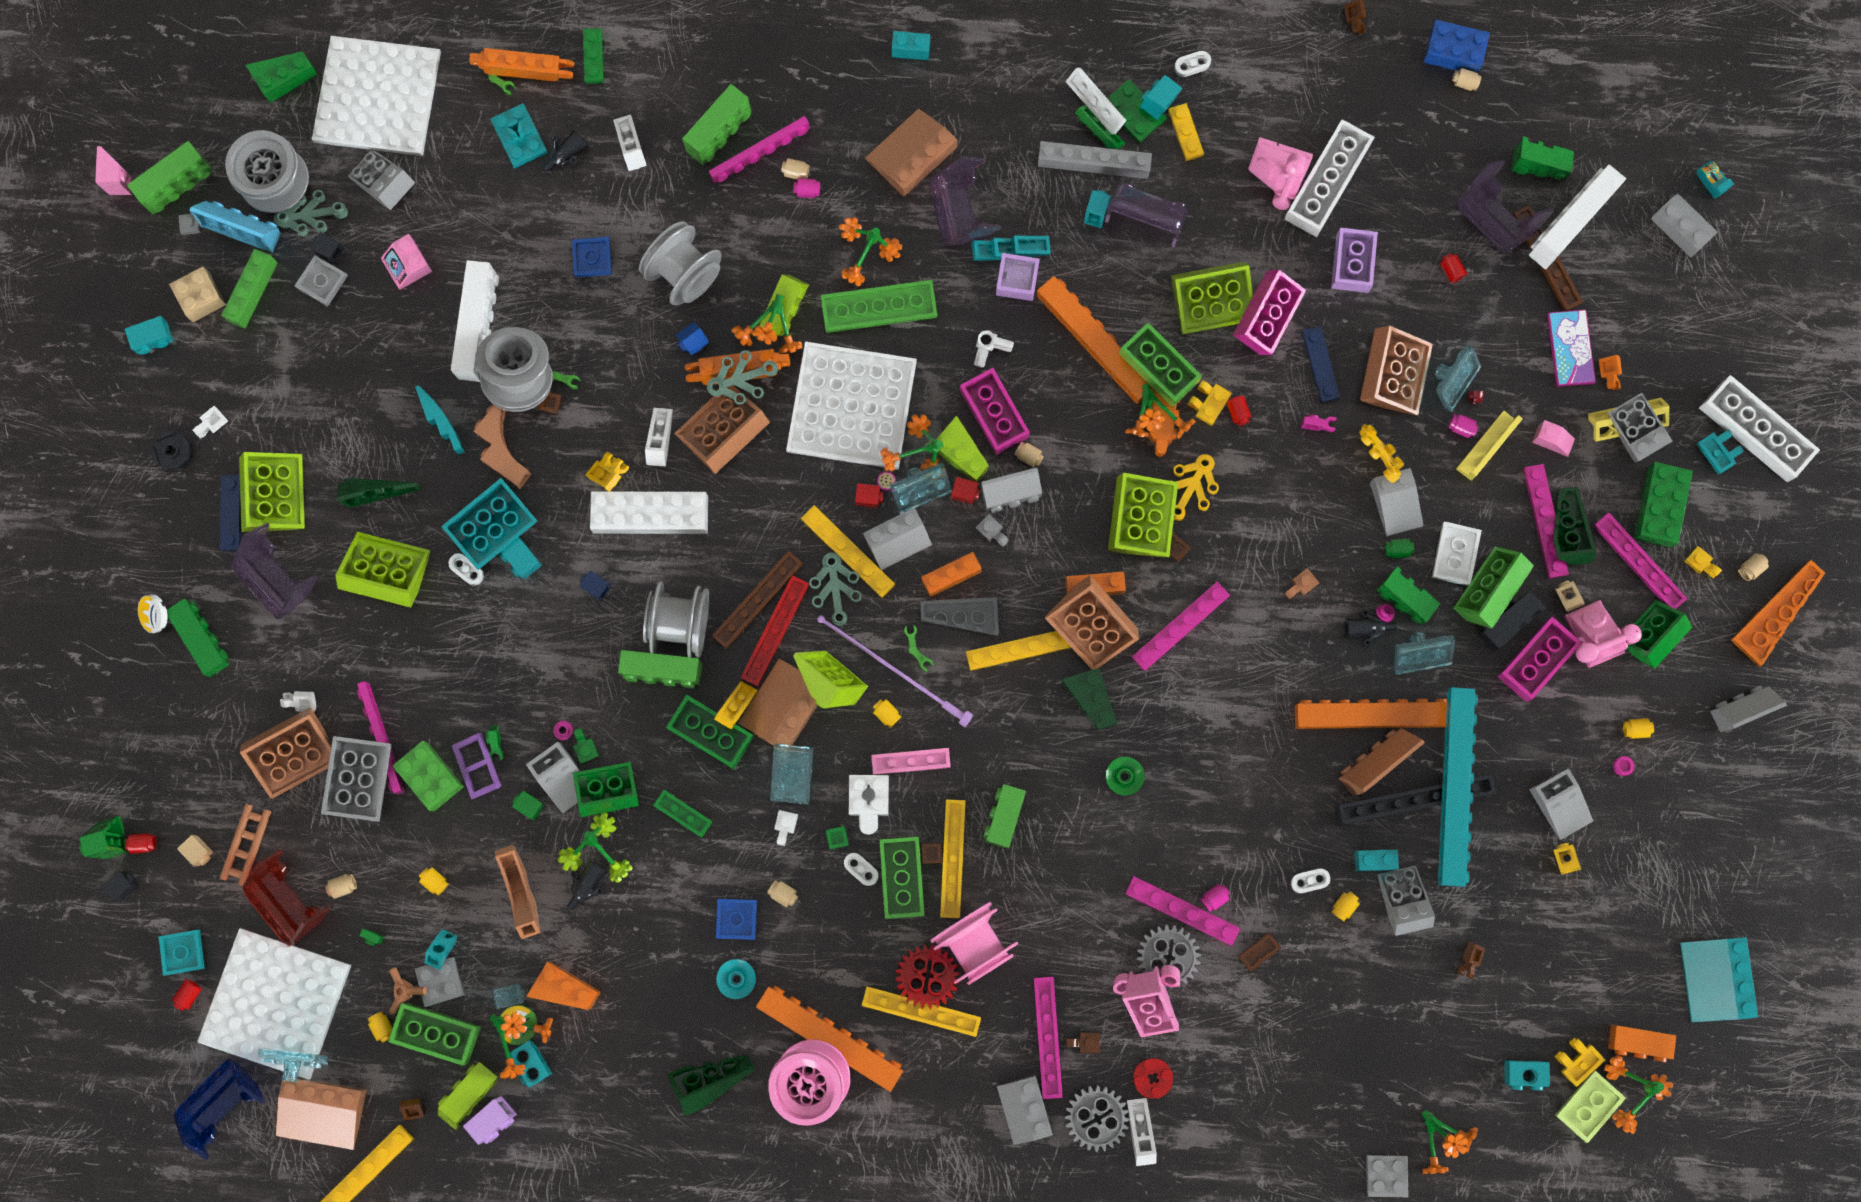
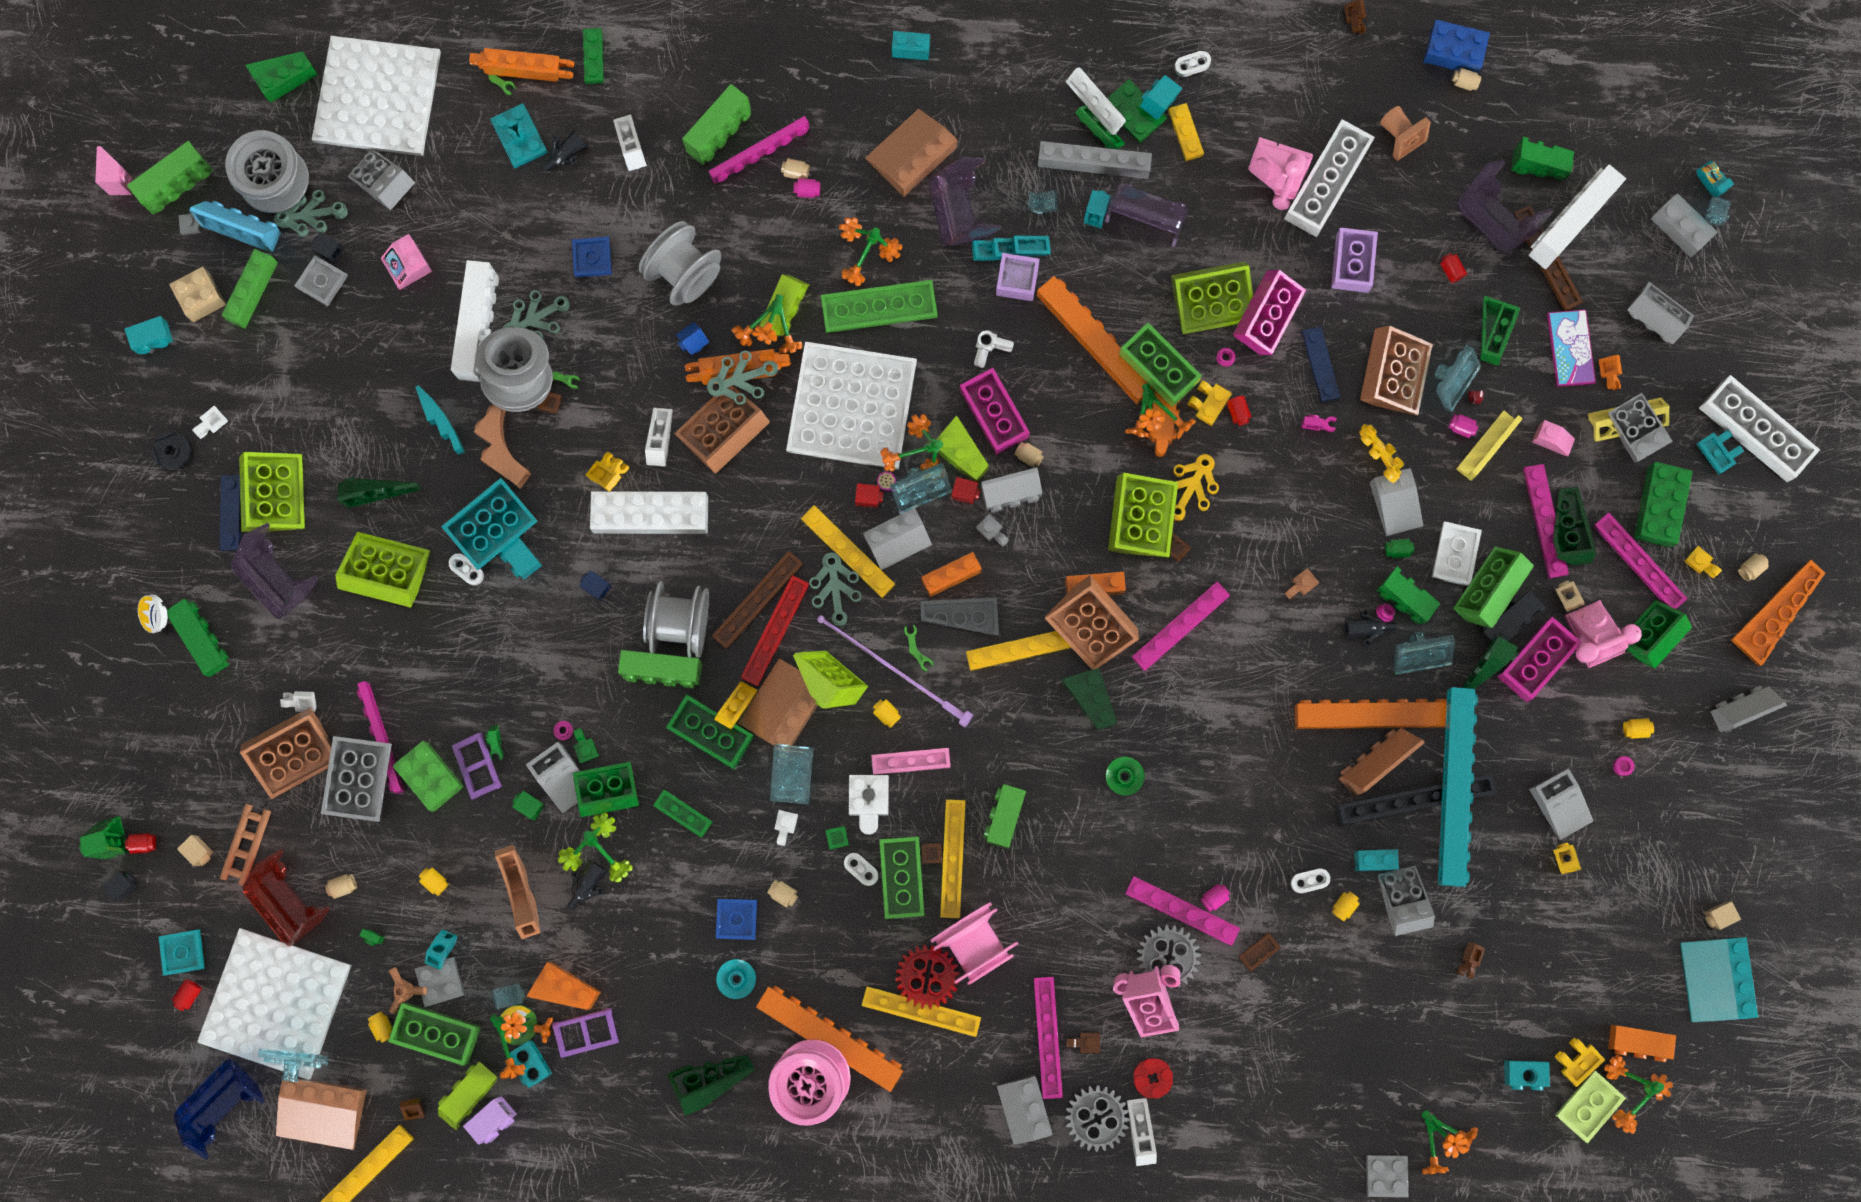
none -> sand green plant [503,290,570,339]
none -> medium lavender window [552,1008,619,1058]
none -> clear light blue bracket [1028,190,1058,215]
none -> dark pink plate [1216,348,1235,367]
none -> nougat plant [1380,106,1431,161]
none -> dark green wedge [1461,634,1519,689]
none -> green wedge [1480,296,1520,366]
none -> light grey slope [1627,282,1694,344]
none -> tan brick [1704,902,1741,930]
none -> clear light blue bracket [1705,196,1731,225]

